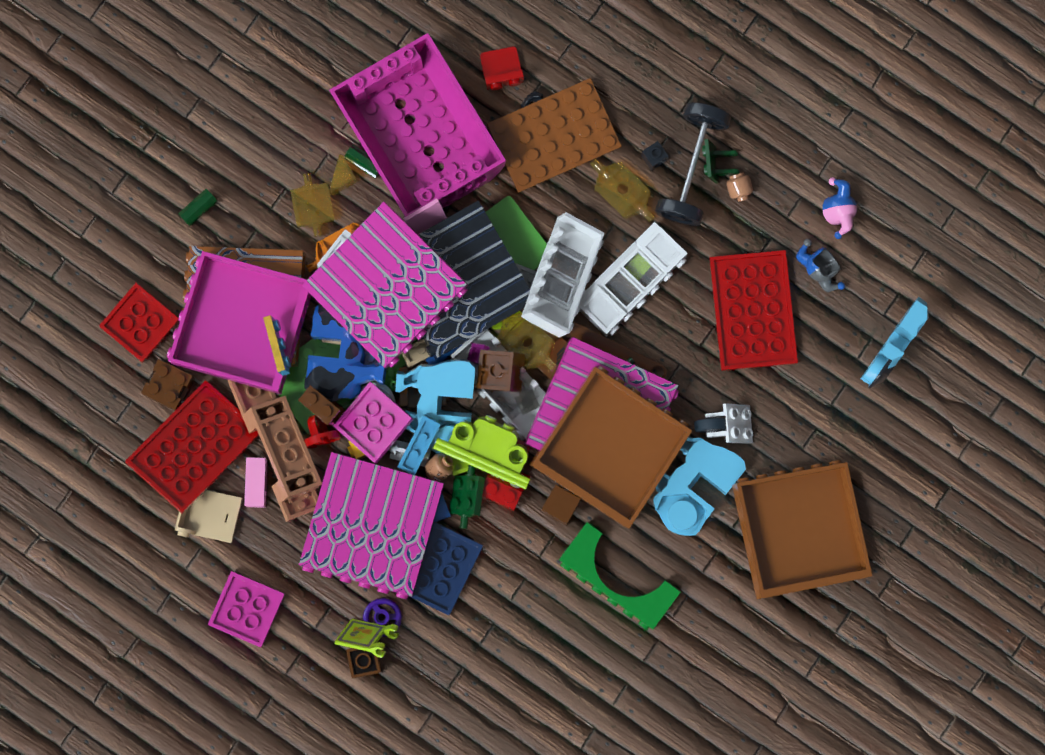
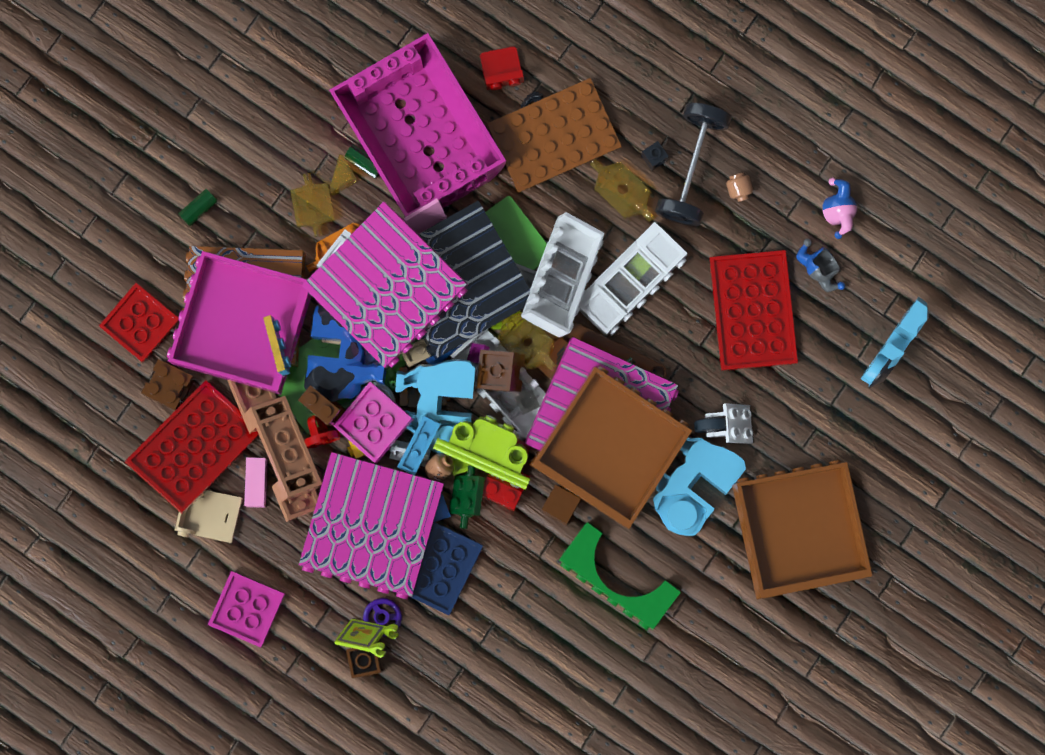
dark green plate [702,139,739,184] -> none

